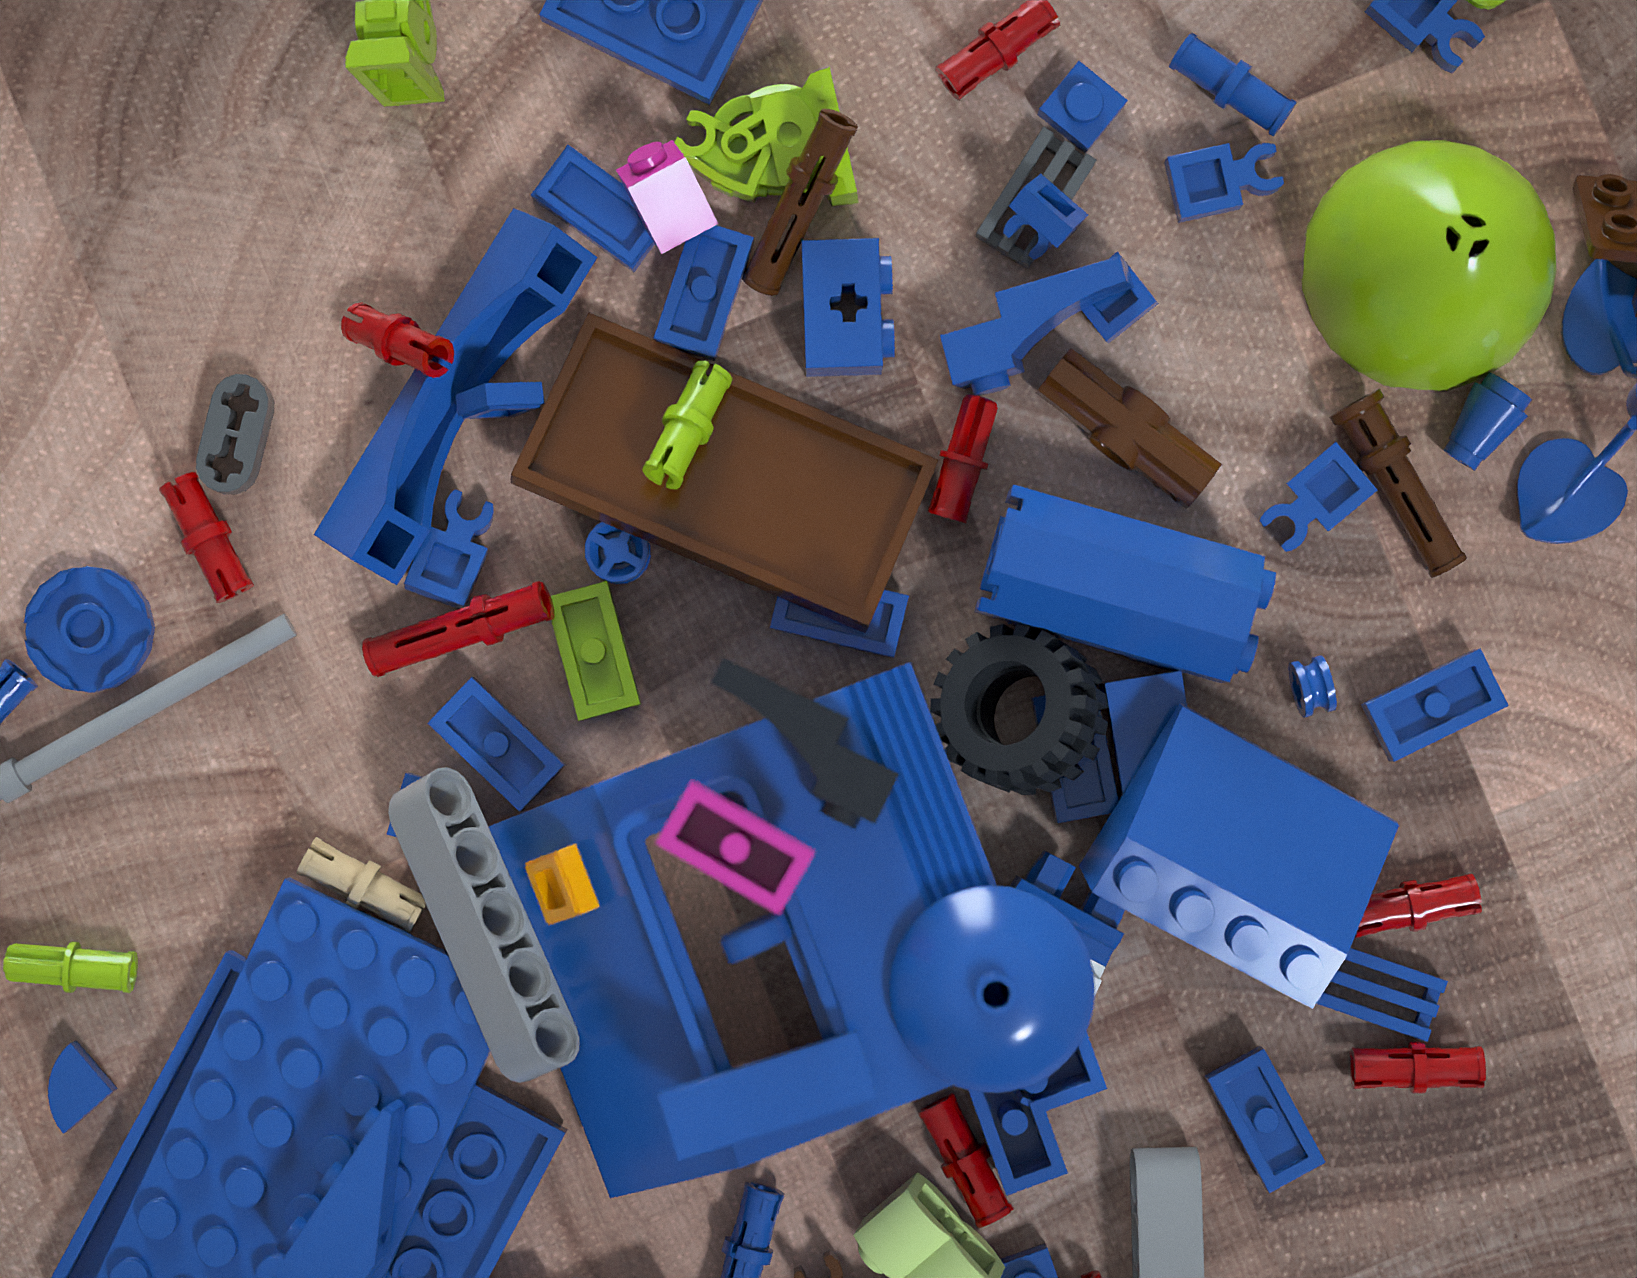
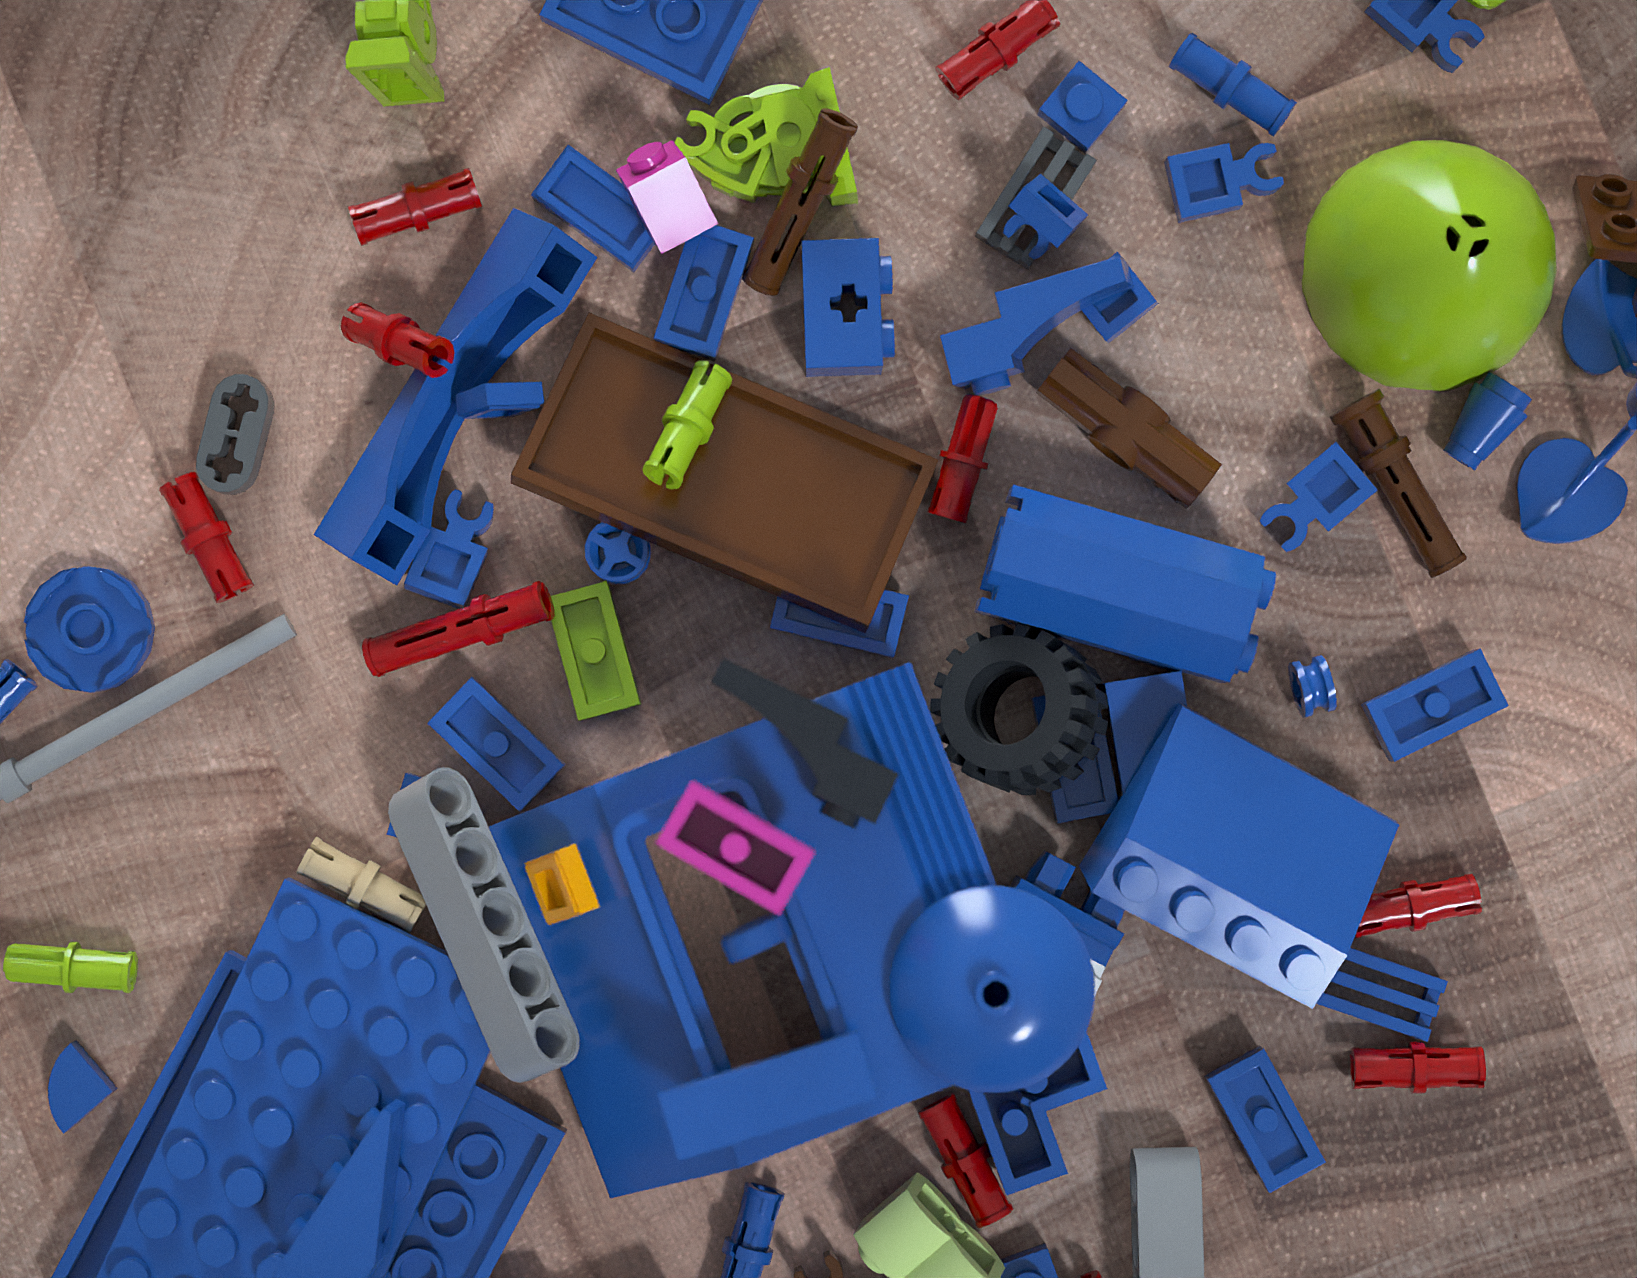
none -> red pin [348,168,482,246]

